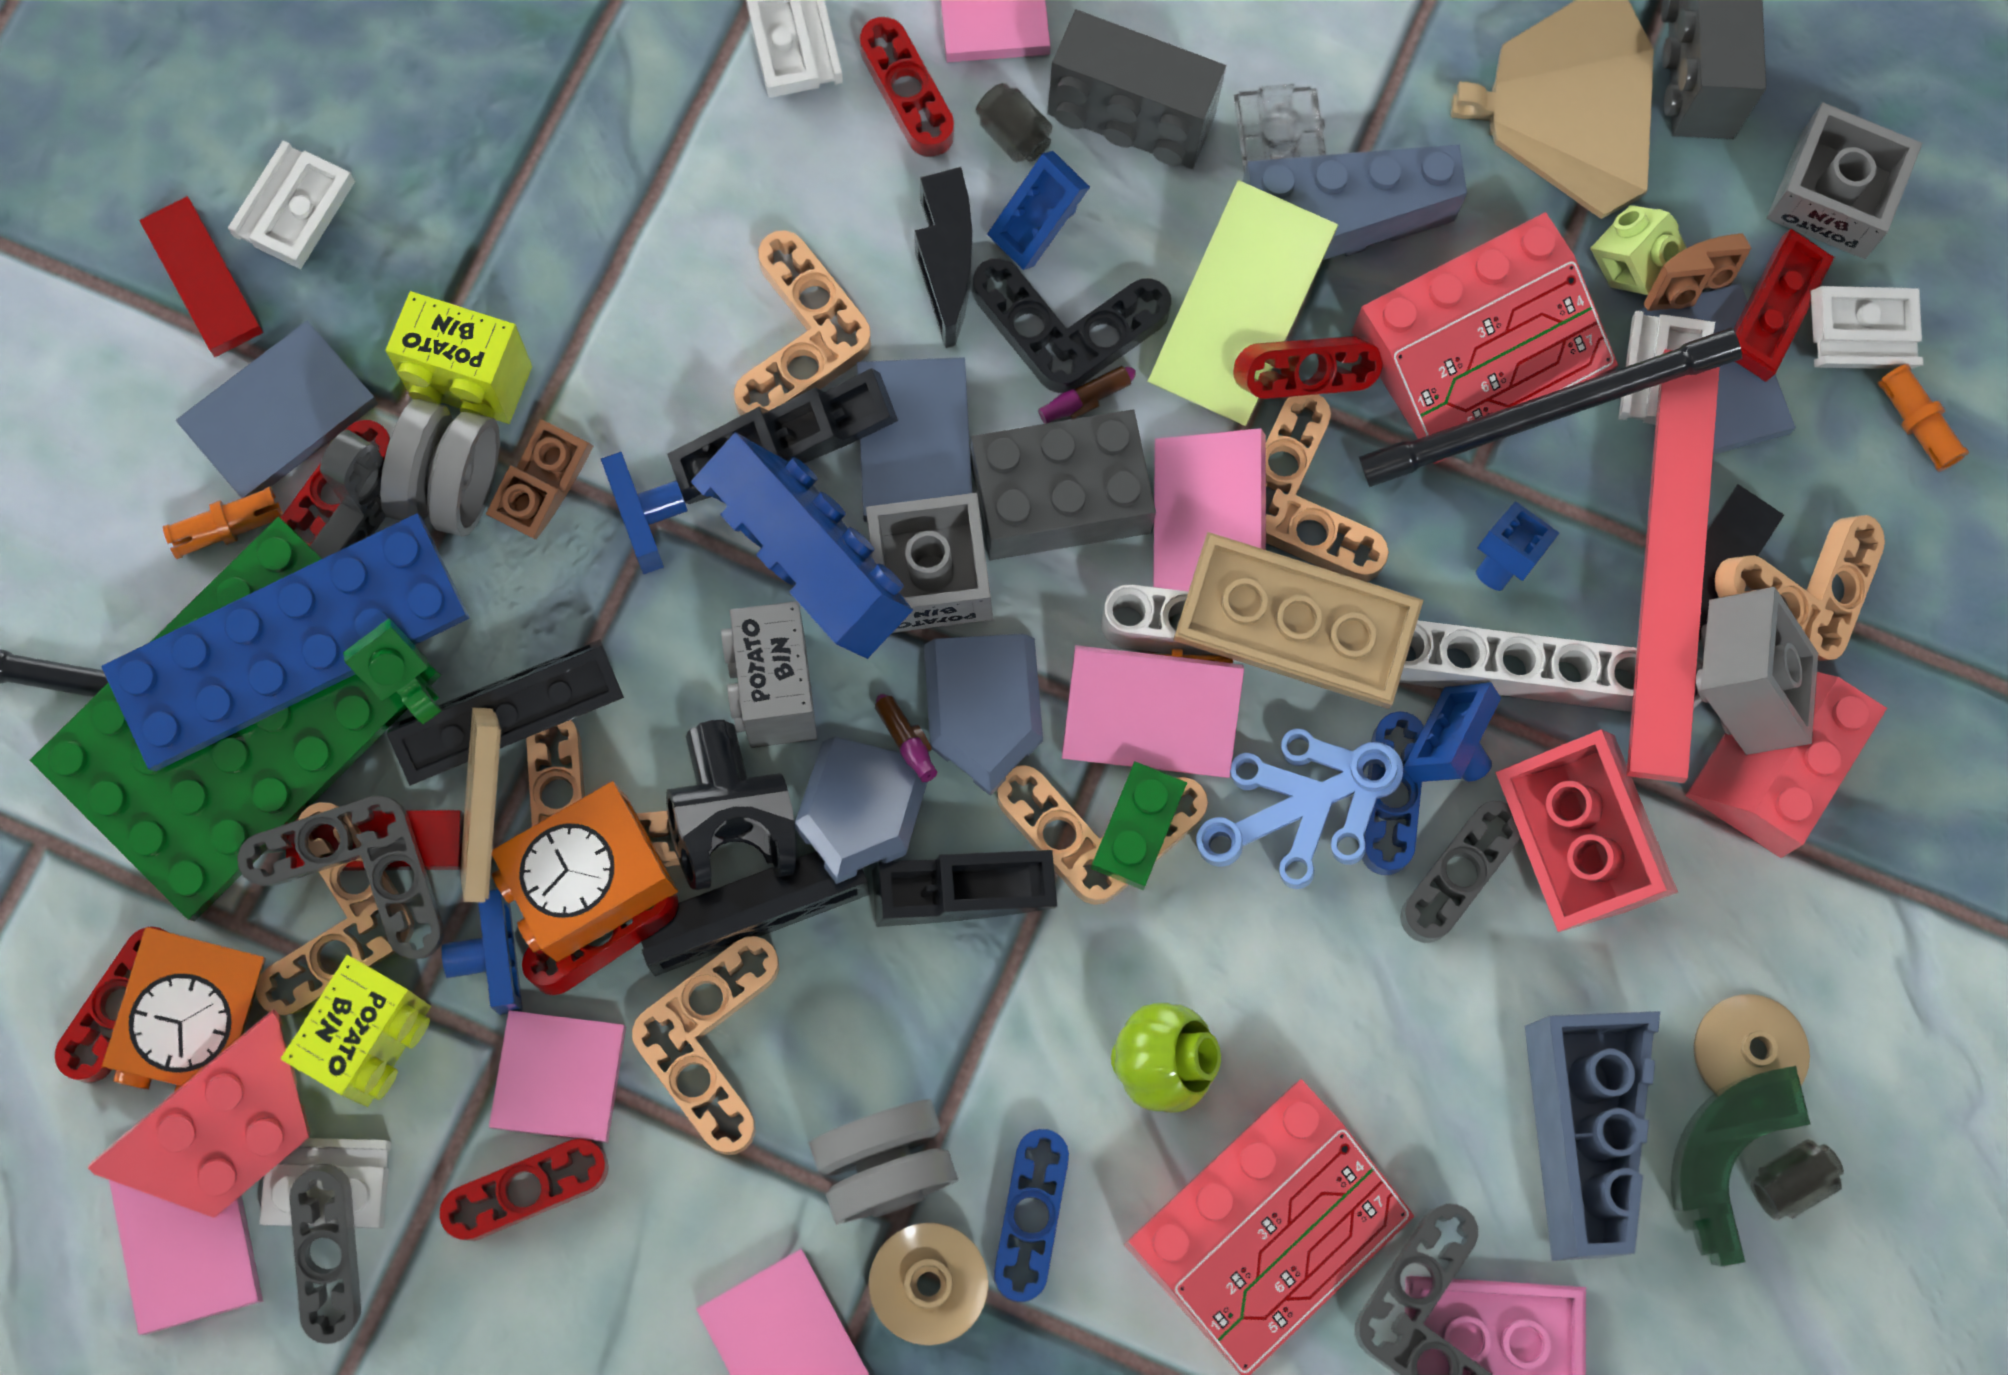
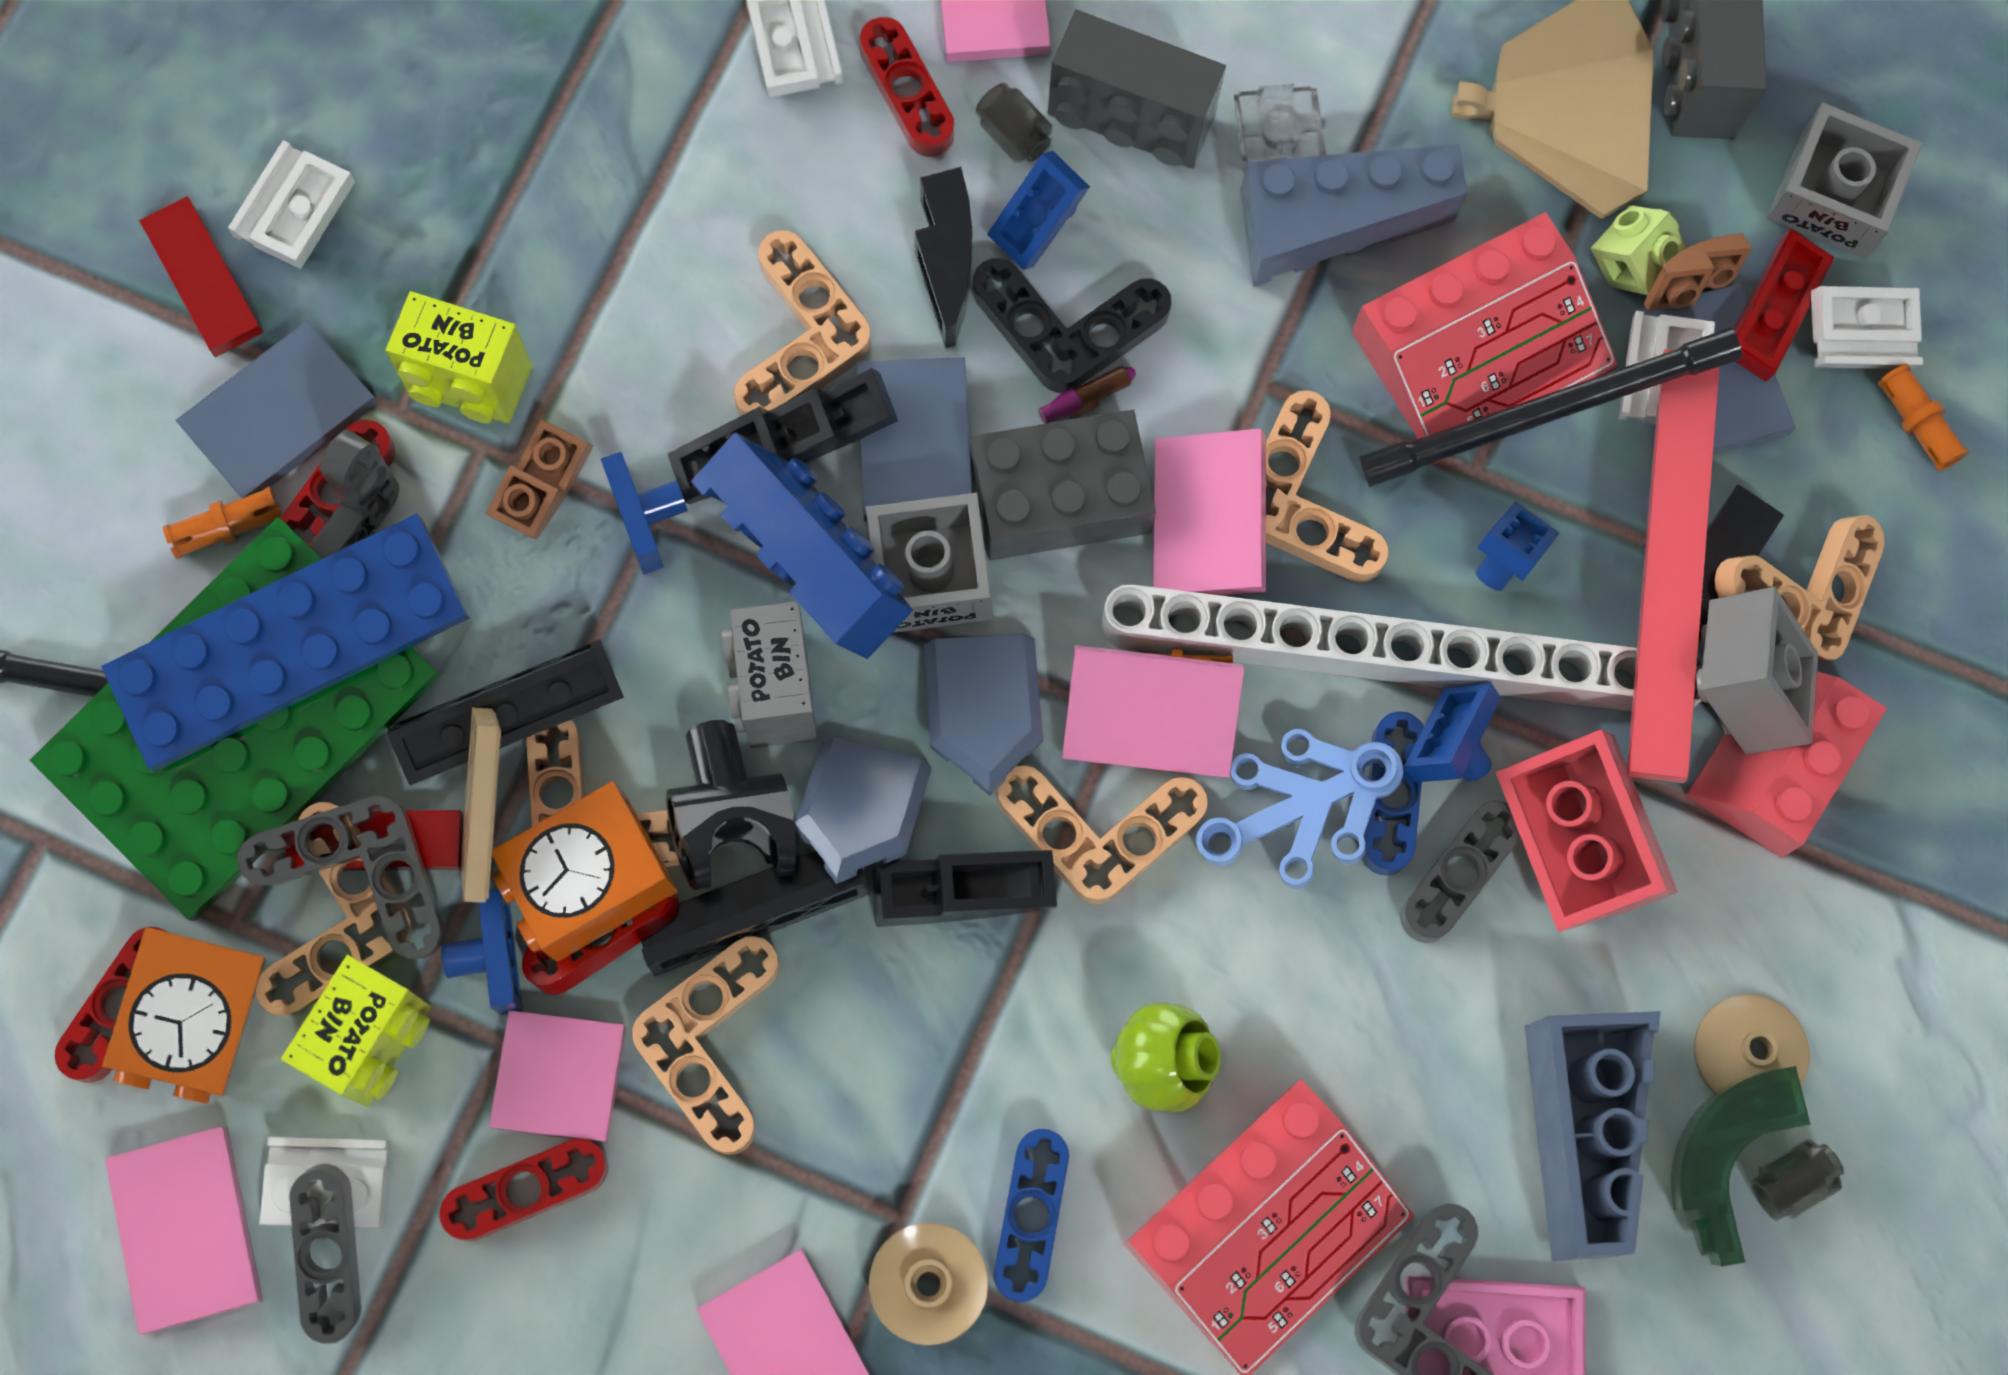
coral wing [88,1009,310,1218] -> none
green plate [343,618,442,725] -> none
light grey wheel [380,399,500,537] -> none
light grey wheel [809,1099,958,1225] -> none
piece [875,694,937,782] -> none
green plate [1091,761,1187,891] -> none
yellowish green tile [1147,180,1339,426] -> none
tan tile [1173,532,1424,709] -> none
red beam [1233,336,1383,399] -> none

